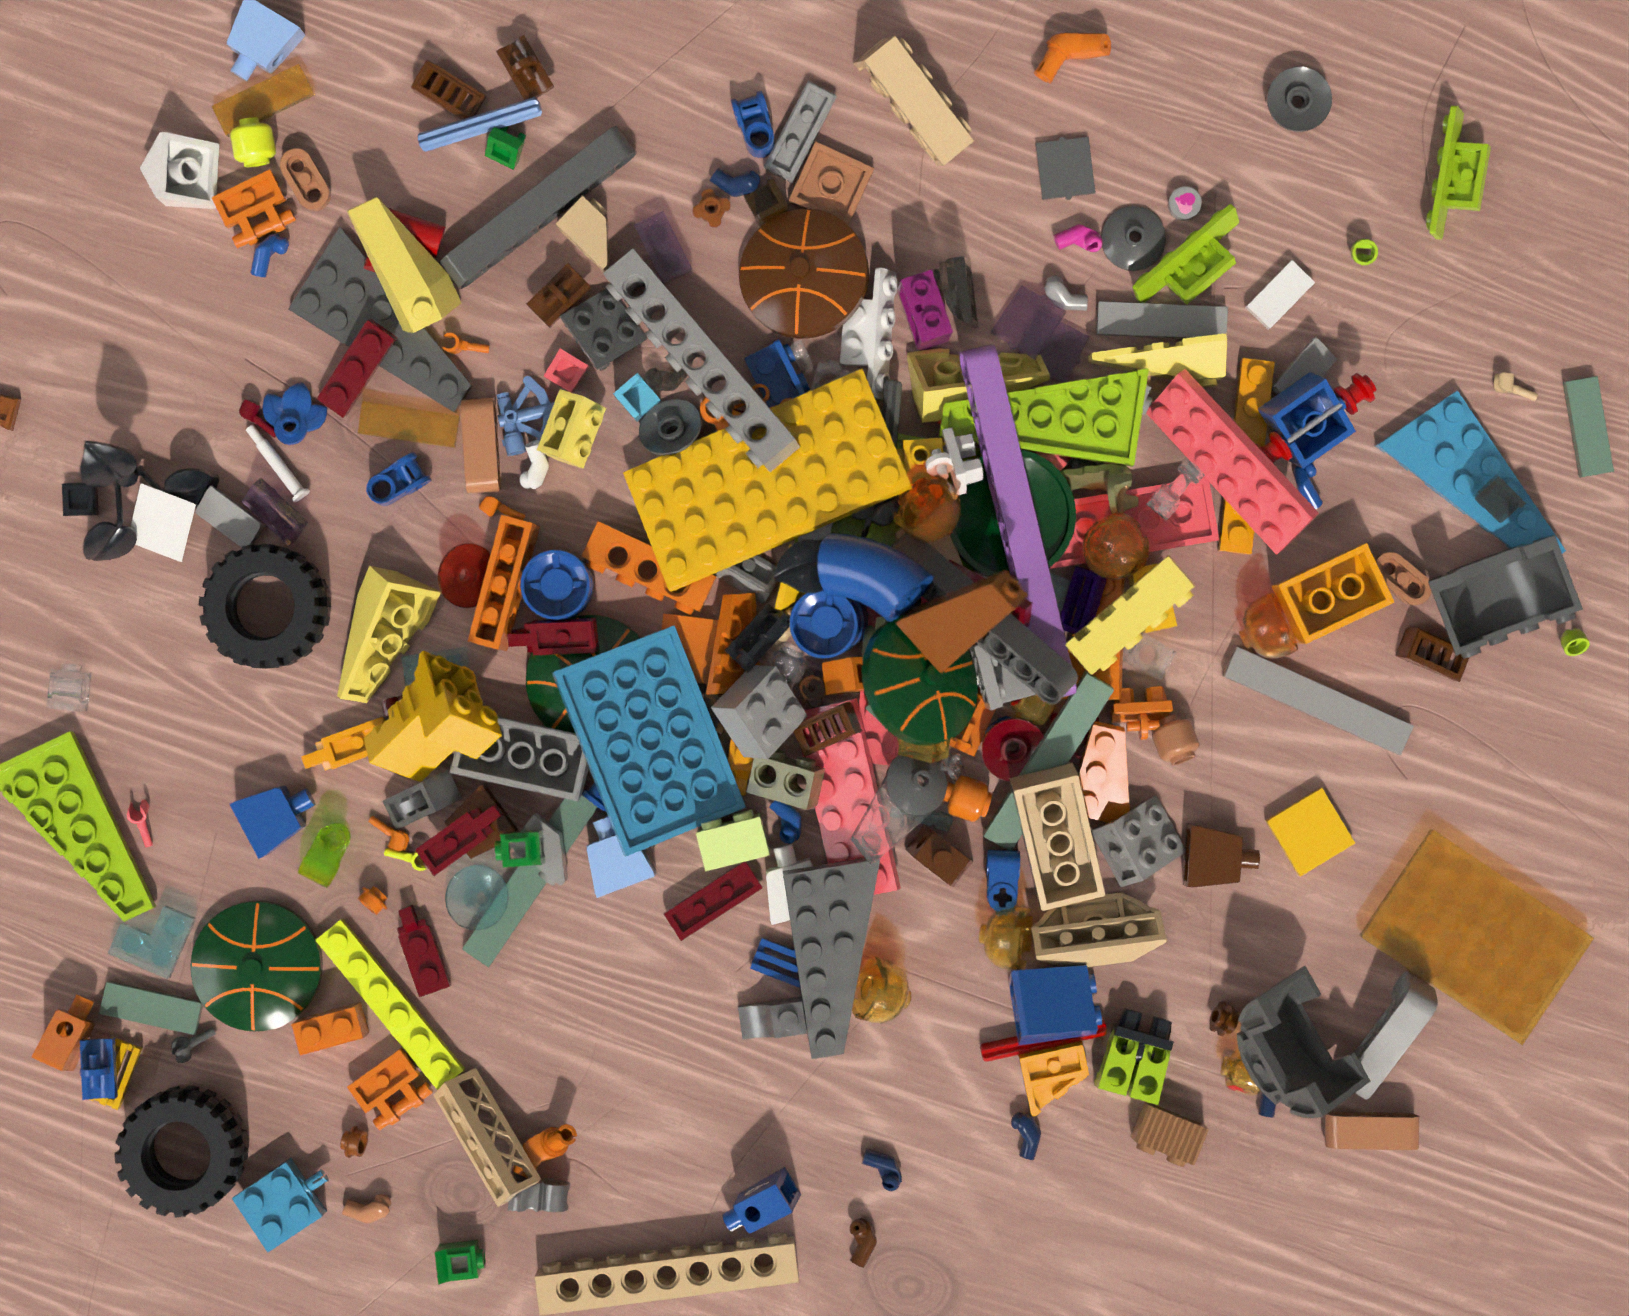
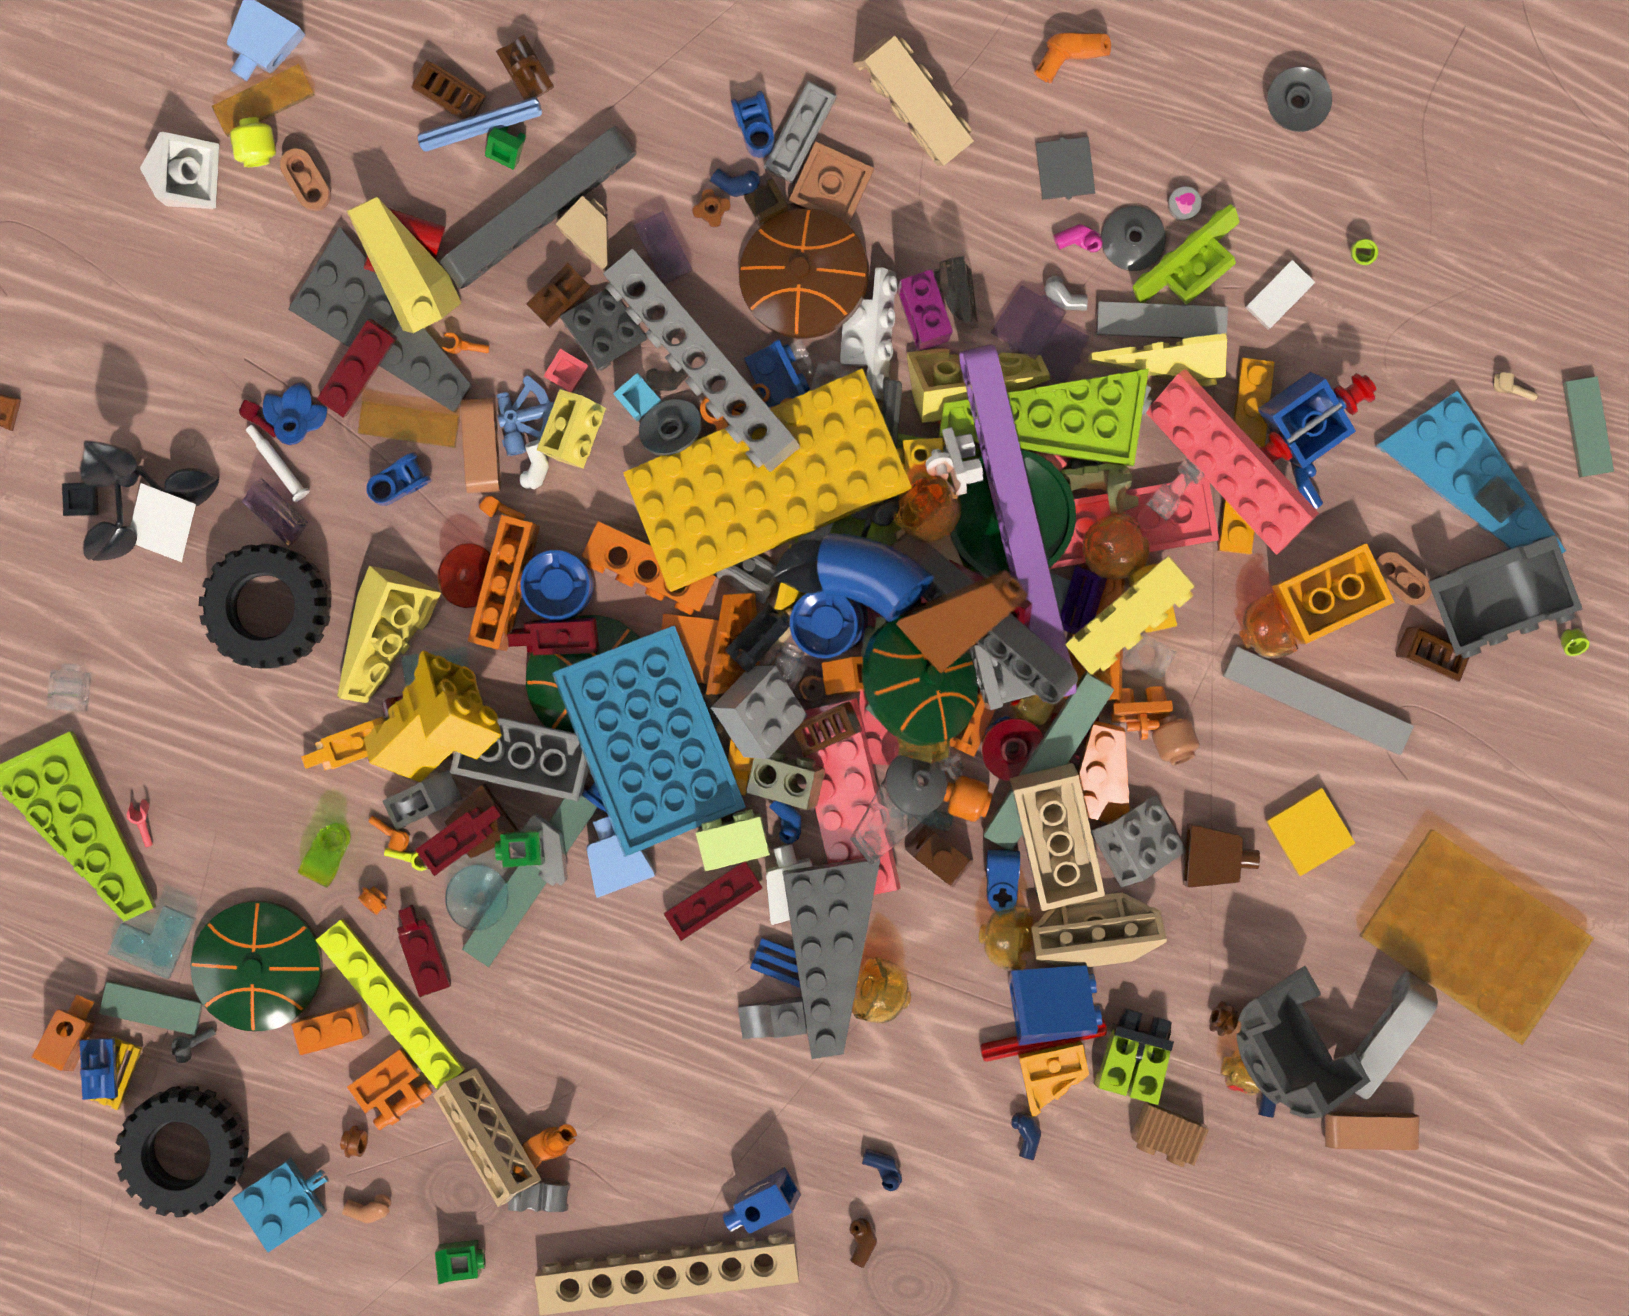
light grey slope [195,485,267,548] -> none
orange plate [211,169,296,249] -> none
blue torso [229,785,315,859] -> none
blue arm [250,234,289,277] -> none
light grey slope [1272,337,1337,394] -> none
lime bracket [1426,105,1491,240] -> none

